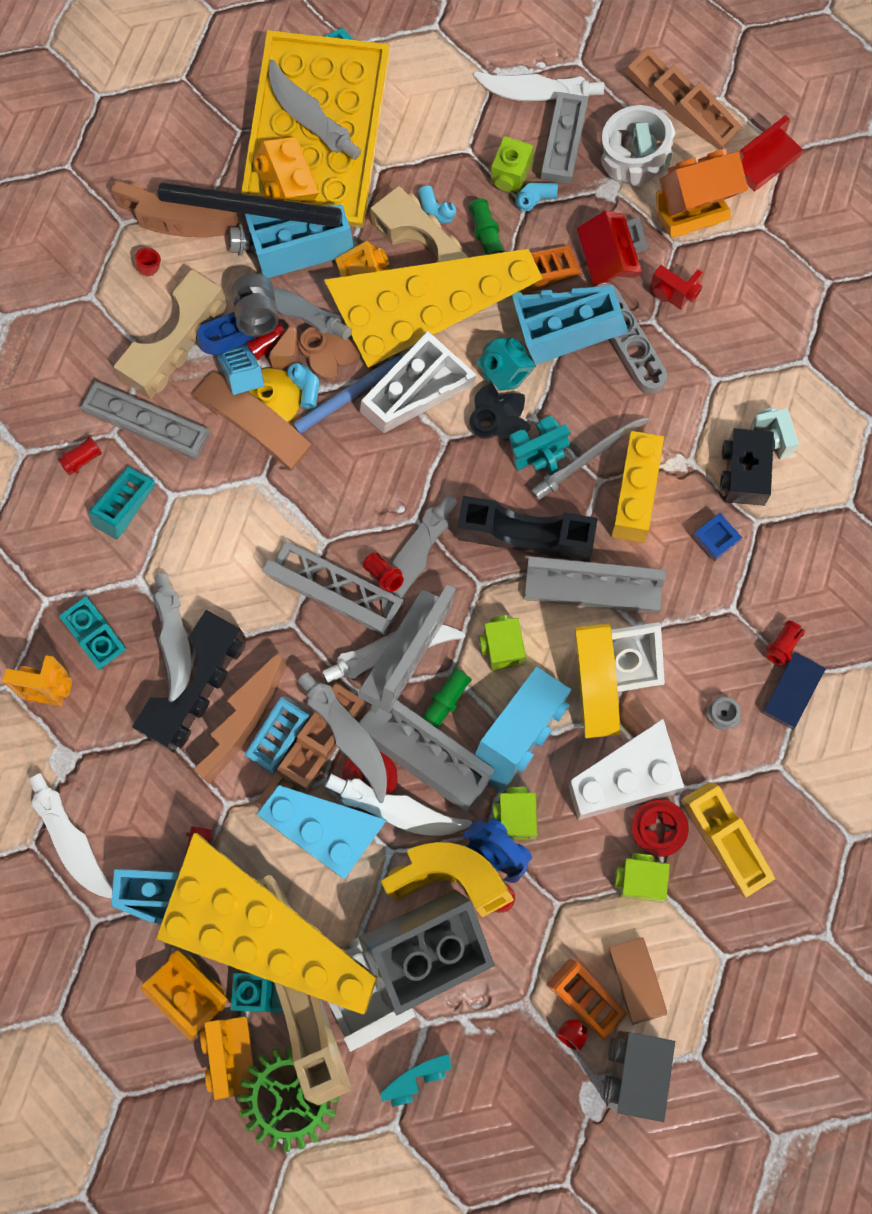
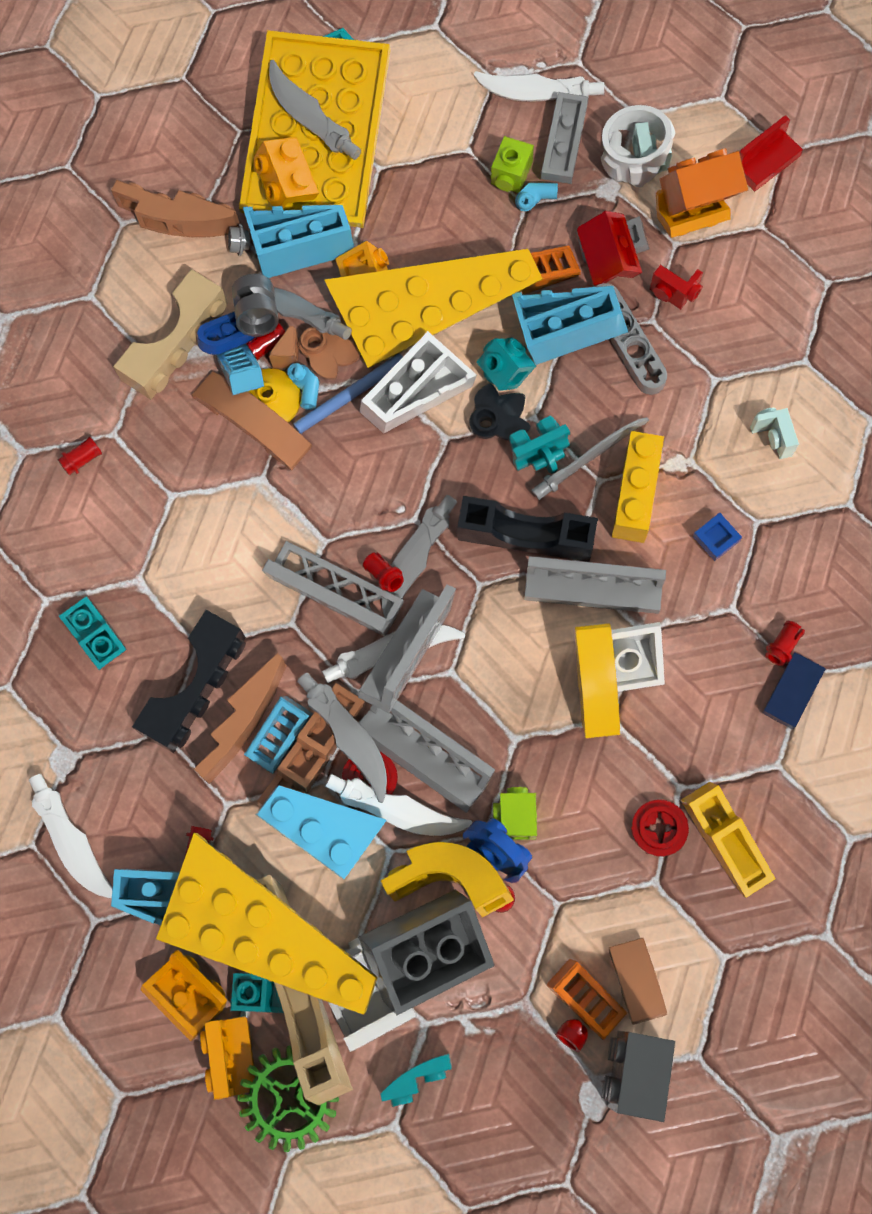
light orange bracket [2,655,72,707] -> none
light grey tile [80,381,211,461] -> none
teal slope [88,466,156,540] -> none
red hinge [134,248,161,277] -> none
light grey sword [153,573,191,702] -> none
black axle [157,182,342,227] -> none
tan arch [370,186,469,262] -> none
medium azure arm [418,186,456,224] -> none
green pin [422,668,472,729] -> none
green pin [468,198,505,255] -> none
medium azure wedge [469,666,571,793] -> none
lime brick [479,615,526,671] -> none
white wedge [568,719,684,820] -> none
lime brick [614,853,670,903] -> none
nougat slope [624,47,742,149] -> none
light grey plate [707,696,741,730] -> none
black brick [720,428,774,506] -> none

